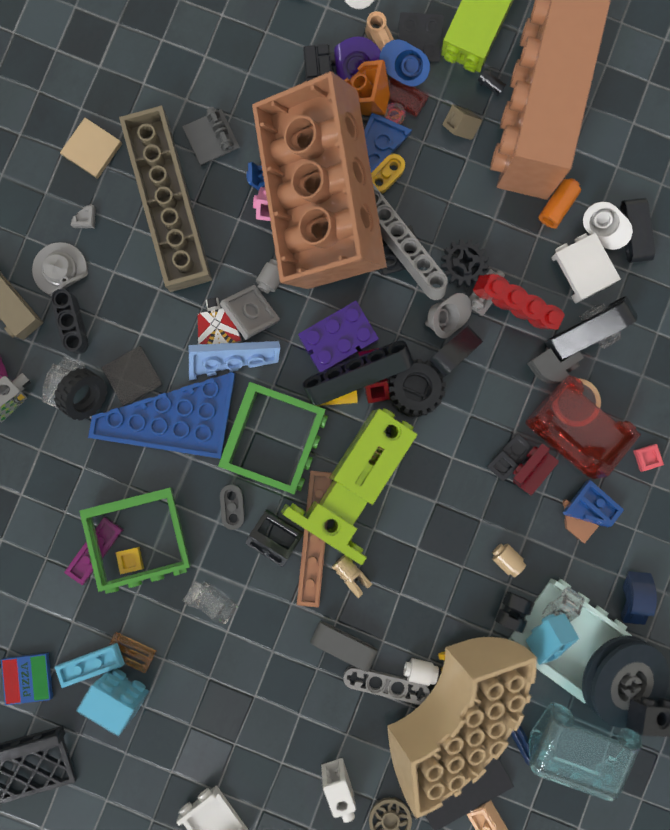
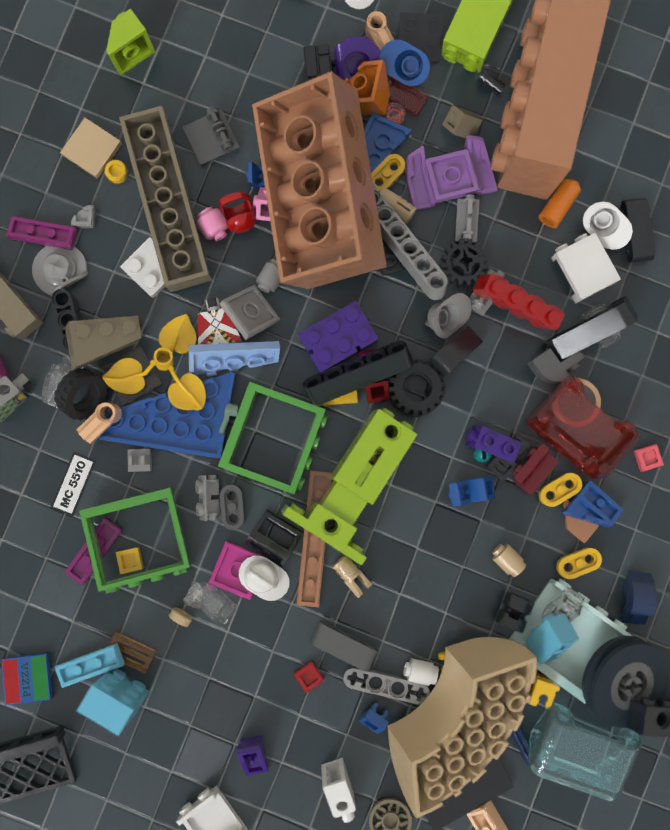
none -> magenta tile [6,216,78,250]
none -> sticker [50,452,96,517]
none -> dark tan wedge [65,316,142,371]
none -> light nougat piece [76,403,122,444]
none -> yellow plant [103,314,206,410]
none -> yellow tile [105,160,128,184]
none -> lime slope [106,8,155,76]
none -> white wing [120,237,165,298]
none -> light grey tile [128,449,152,472]
none -> tan tile [169,607,192,627]
none -> light grey hinge [195,475,220,521]
none -> bright pink head [196,207,228,242]
none -> dark pink tile [209,541,267,600]
none -> red helmet [219,192,257,233]
none -> sand green hand [219,403,238,434]
none -> dark purple slope [237,735,268,776]
none -> white piece [239,556,289,601]
none -> red tile [293,660,325,693]
none -> blue tile [358,703,389,734]
none -> tan hinge [380,188,417,225]
none -> medium lavender piece [405,135,498,211]
none -> blue brick [448,476,496,507]
none -> light grey hinge [455,194,479,243]
none -> dark purple bracket [465,425,521,463]
none -> teal hinge [473,449,492,463]
none -> yellow hinge [529,672,560,708]
none -> yellow plate [539,473,582,507]
none -> yellow plate [556,547,602,579]

